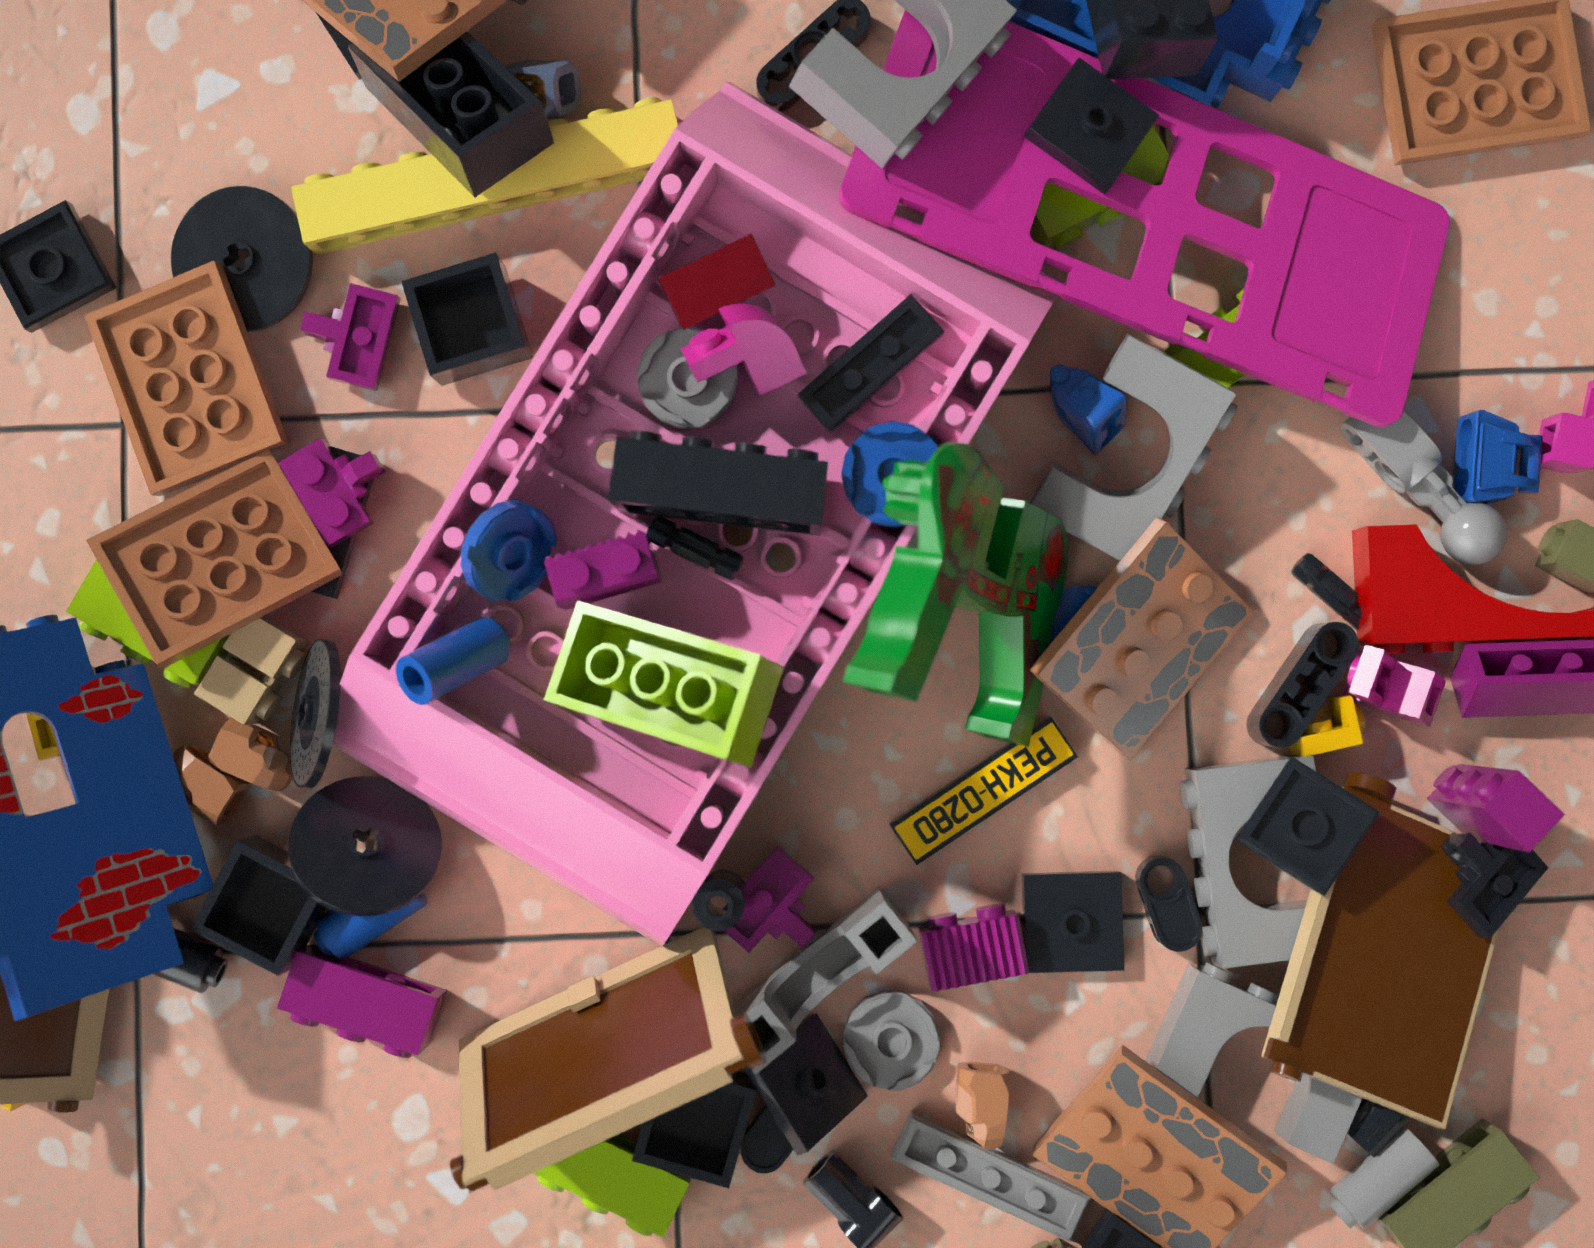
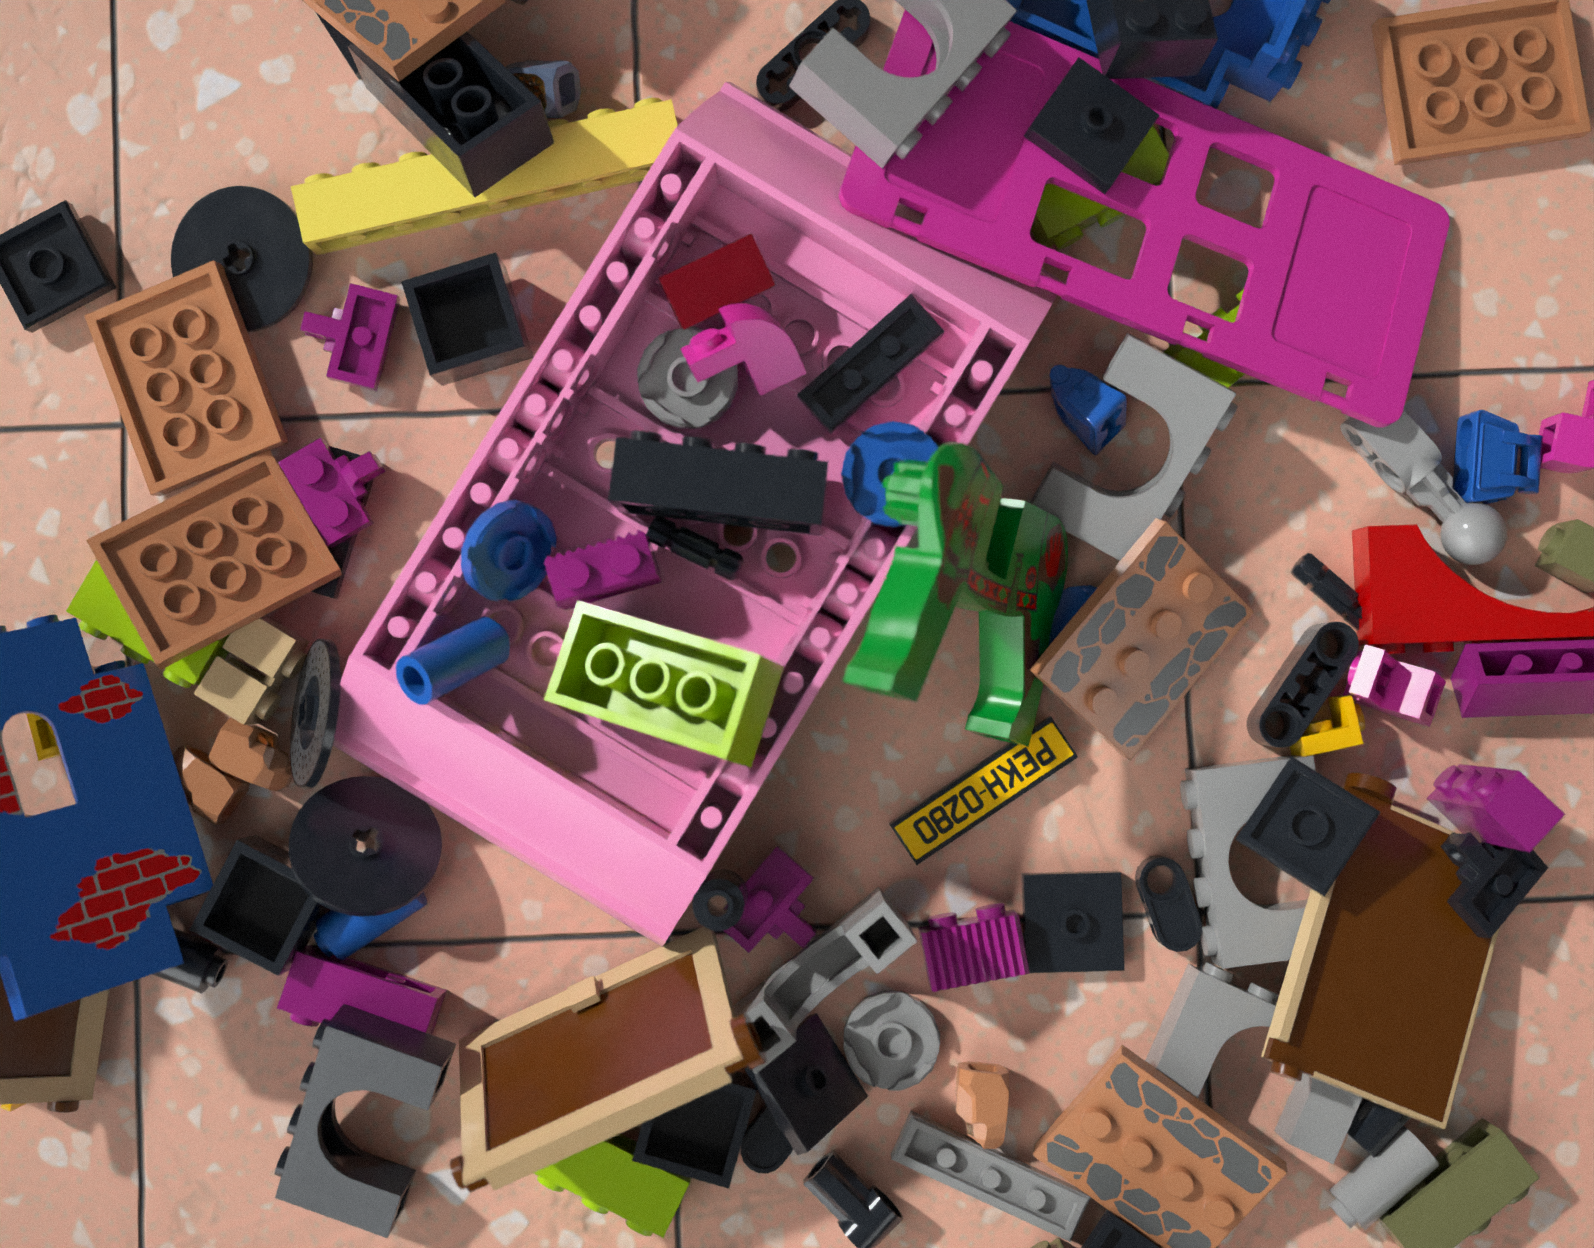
none -> arch [275,1004,456,1238]

